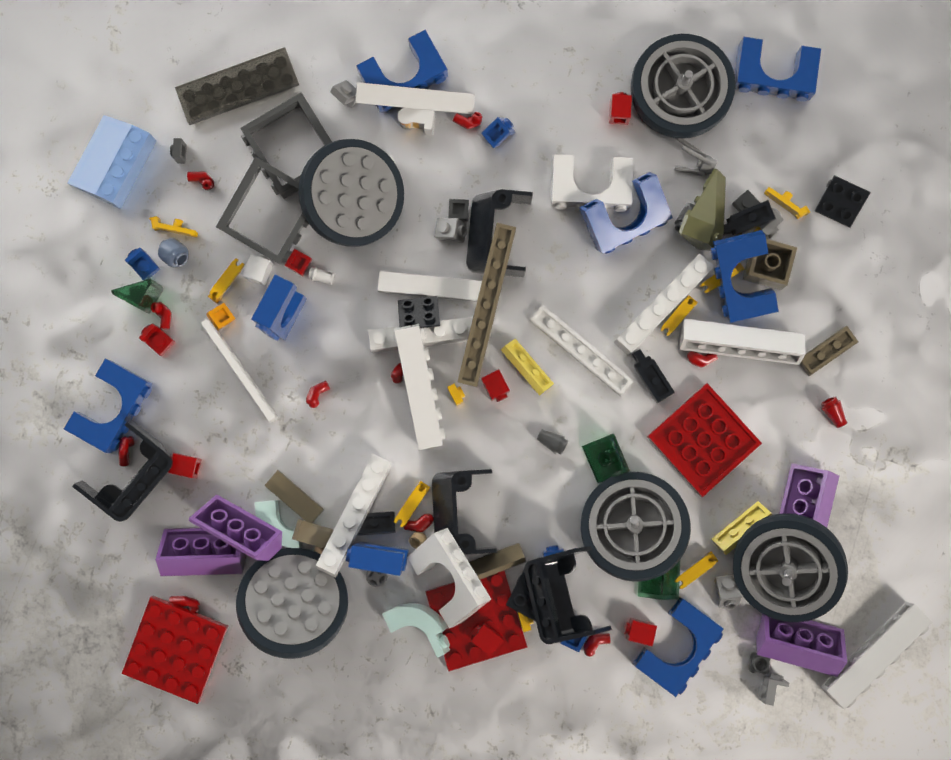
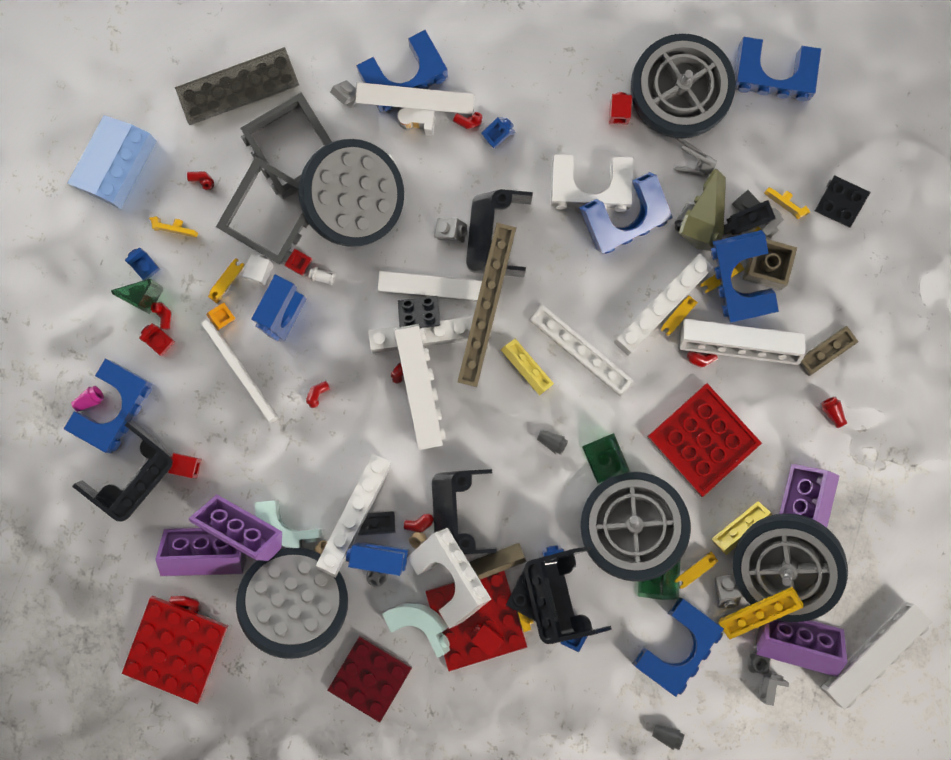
red arm [118,436,135,466] -> none
sand blue head [158,238,188,268] -> none
dark grey plate [170,138,187,164] -> none
dark tan tile [264,470,324,523] -> none
dark tan tile [292,519,334,548] -> none
yellow piece [394,481,431,528] -> none
yellow plate [447,384,465,406] -> none
dark grey plate [448,199,469,221] -> none
red brick [481,369,510,402] -> none
red arm [583,633,611,657] -> none
red brick [624,618,657,647] -> none
black hinge [632,349,675,403] -> none
none -> dark pink cone [71,386,104,412]
none -> dark red plate [327,635,412,723]
none -> dark grey cone [652,725,685,750]
none -> yellow plate [718,587,804,640]

